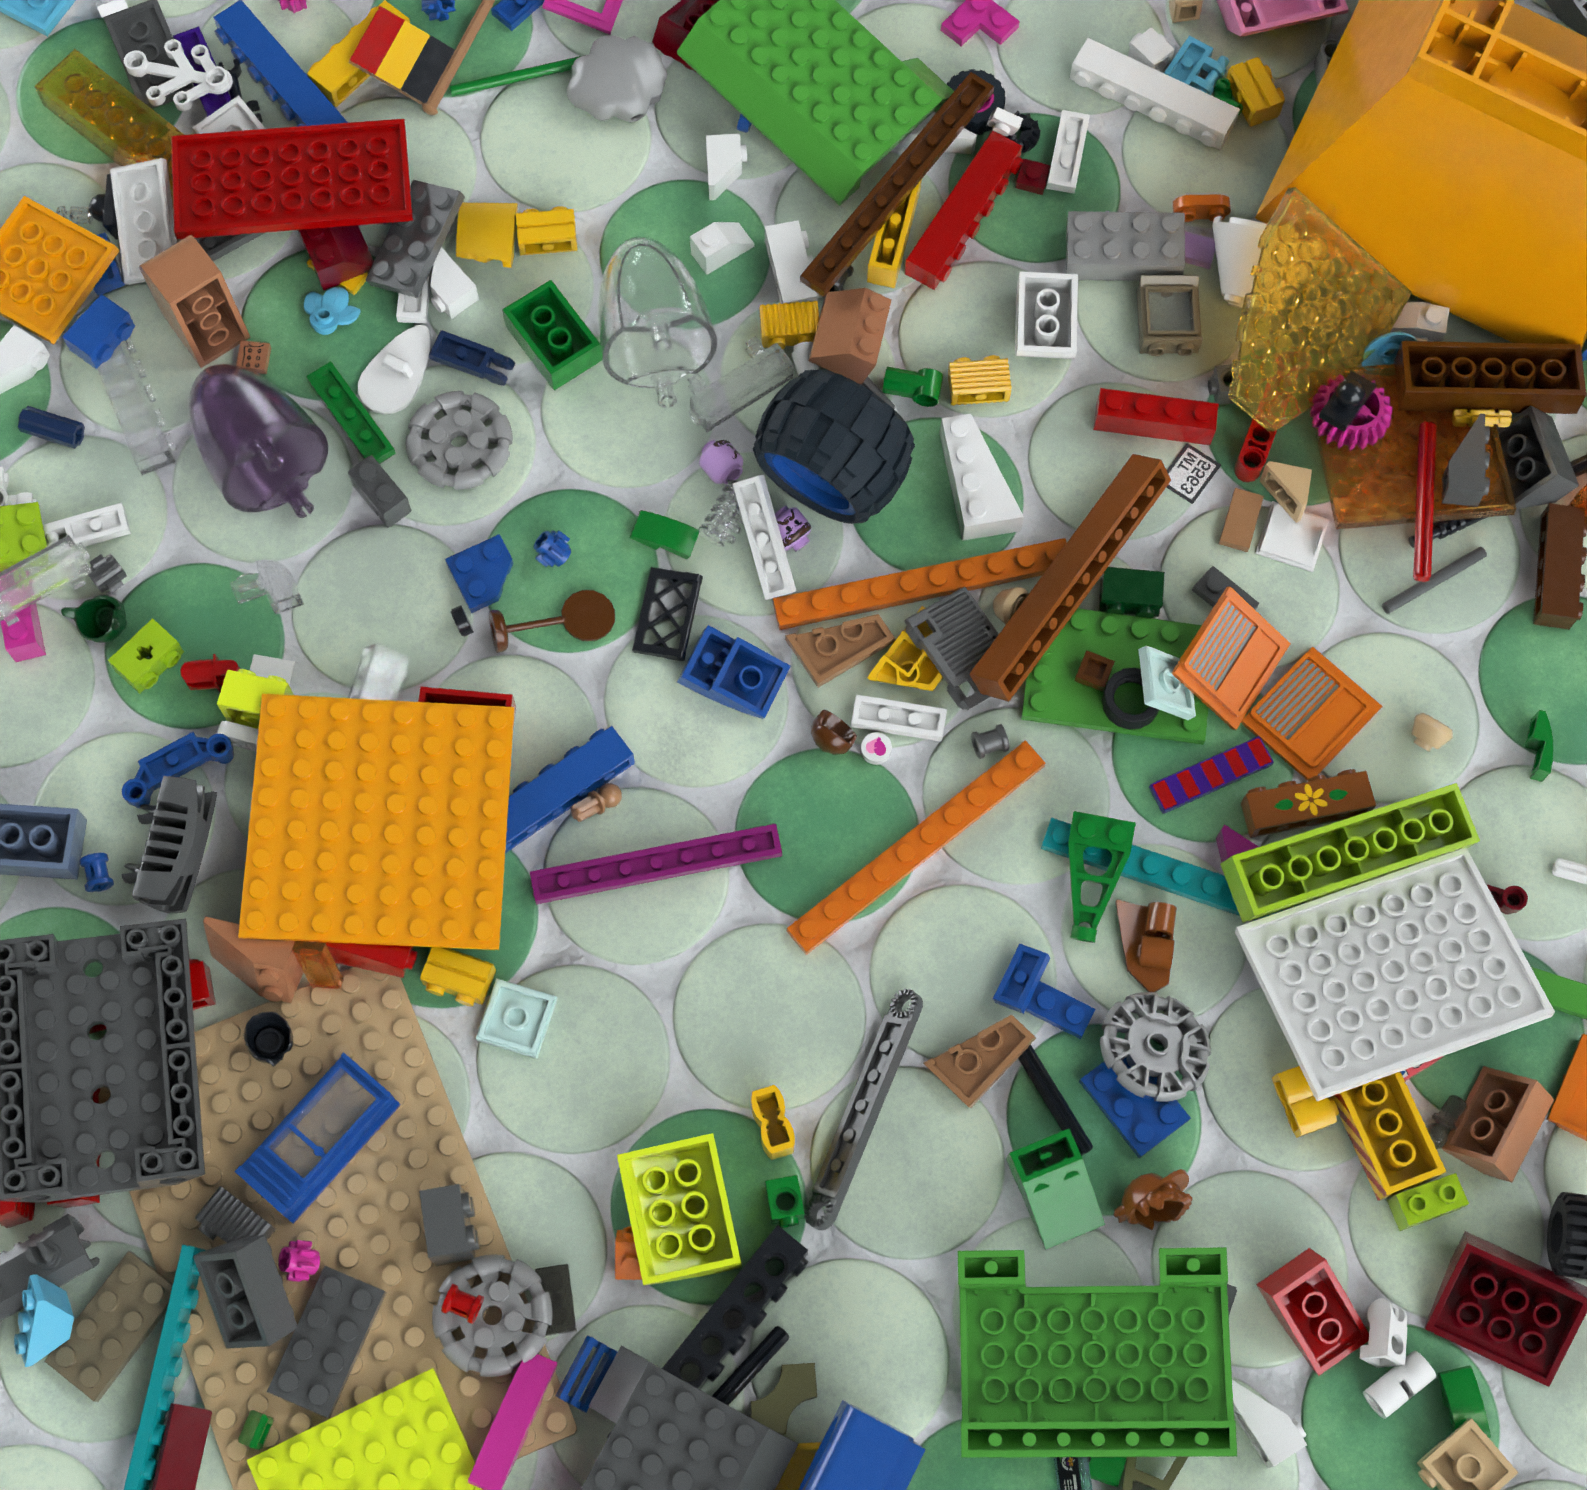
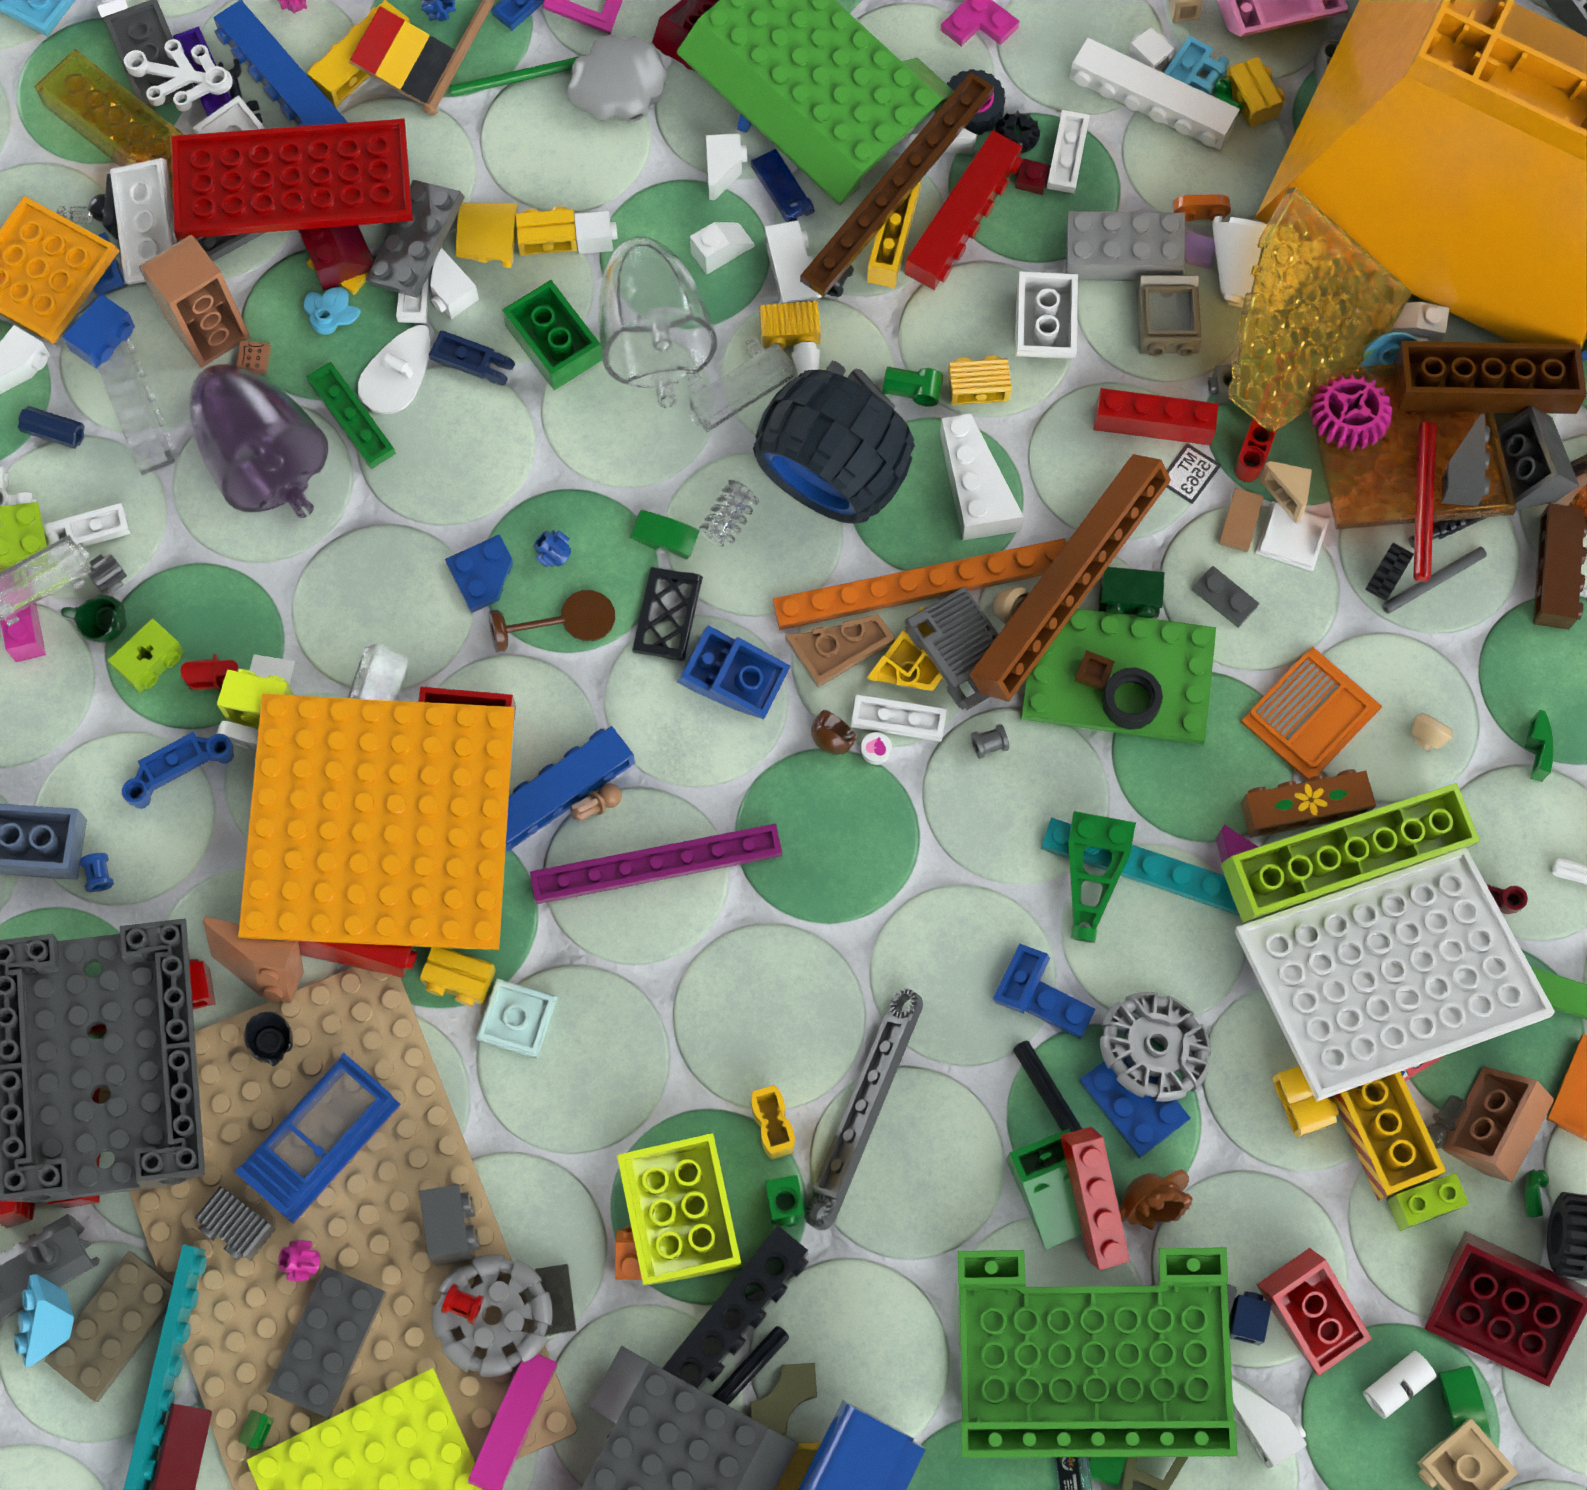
dark grey piece [122,776,217,913] -> none
dark grey slope [193,1235,298,1349] -> none
clear brick [229,560,304,615] -> none
clear orange tile [292,941,344,989] -> none
dark grey brick [348,455,412,528] -> none
light grey plate [405,391,513,490] -> none
black tile [451,605,474,637] -> none
blue tile [555,1335,617,1413] -> none
lavender head [699,440,743,484] -> none
white plate [732,475,796,600] -> none
lavender head [775,506,812,552] -> none
orange plate [787,740,1046,955] -> none
nougat slope [808,288,892,384] -> none
medium nougat wing [923,1015,1036,1108] -> none
white plate [987,107,1023,136] -> none
dark orange panel [1116,900,1177,992] -> none
light aqua tile [1138,645,1196,720] -> none
tile [1149,736,1274,814] -> none
orange piece [1171,586,1291,730] -> none
black tile [1319,370,1377,432] -> none
white leg [1359,1298,1408,1368] -> none
yellow axle [1451,409,1512,427] -> none
none -> white brick [574,211,618,254]
none -> clear blue plate [751,149,815,222]
none -> brick [1060,1127,1130,1271]
none -> dark blue brick [1229,1291,1272,1346]
none -> black tyre [1365,543,1414,601]
none -> green arm [1524,1169,1549,1217]

